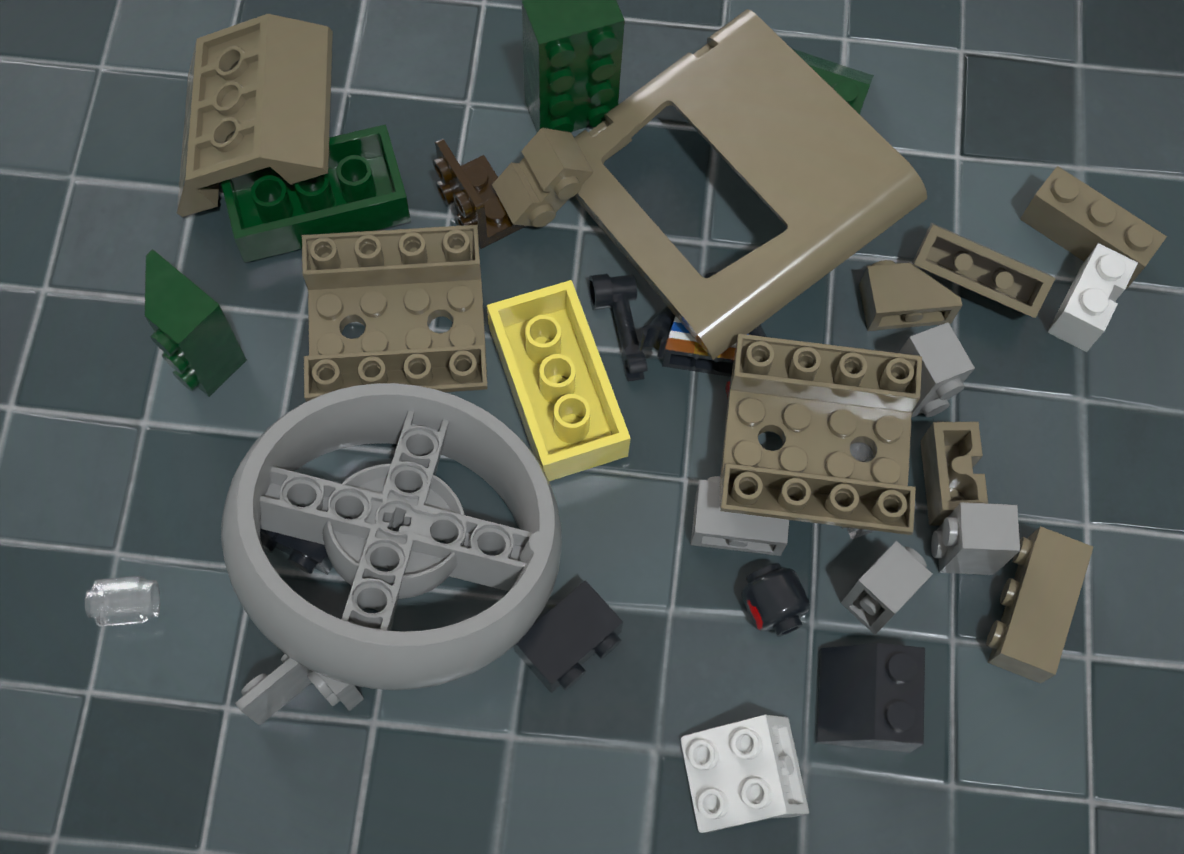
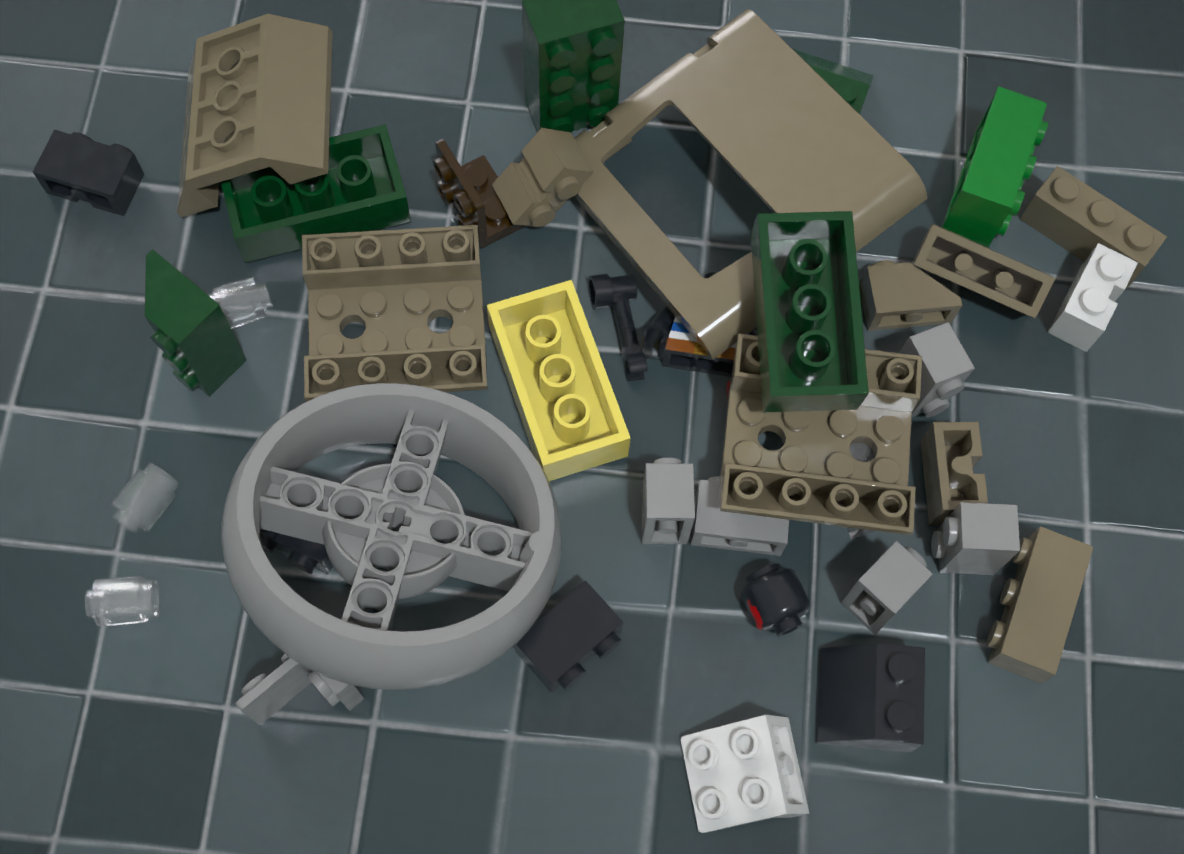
none -> black brick [33,129,144,216]
none -> clear brick [110,463,179,534]
none -> clear brick [208,276,273,329]
none -> light grey brick [641,458,695,544]
none -> dark green brick [751,211,869,413]
none -> green brick [942,86,1049,248]

